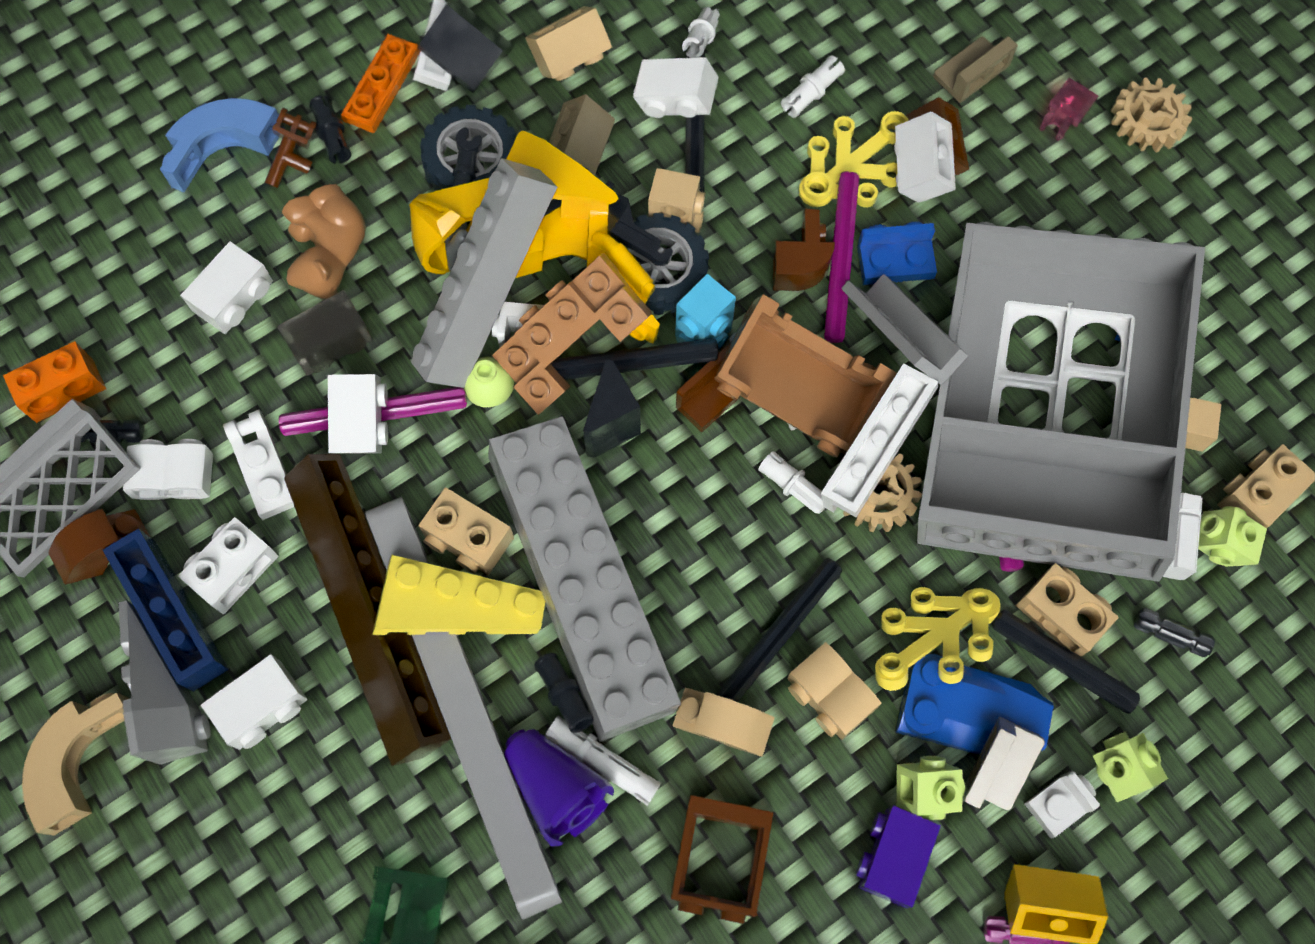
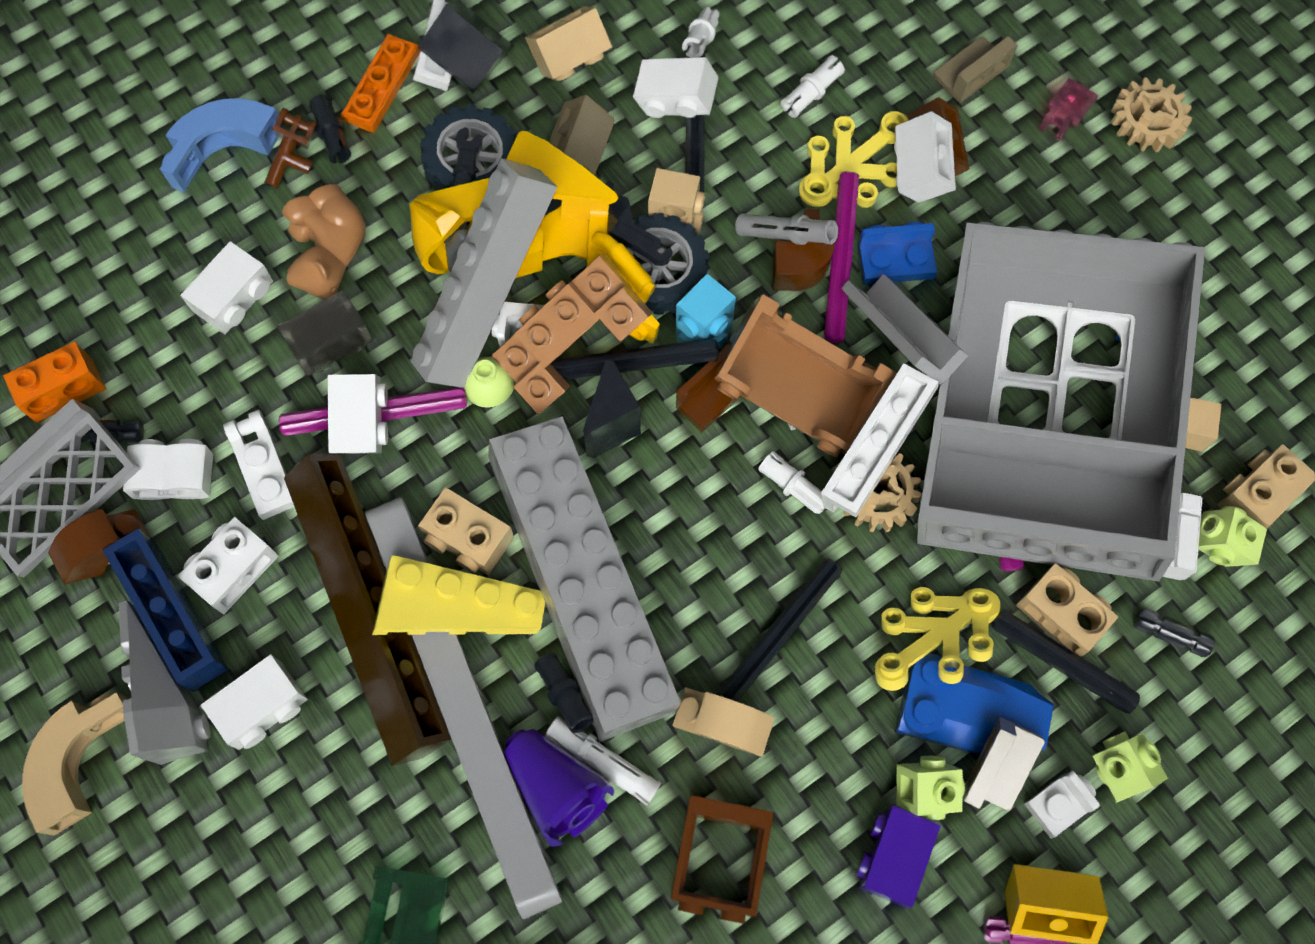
tan brick [788,642,881,740] -> none
none -> light grey pin [735,213,838,245]

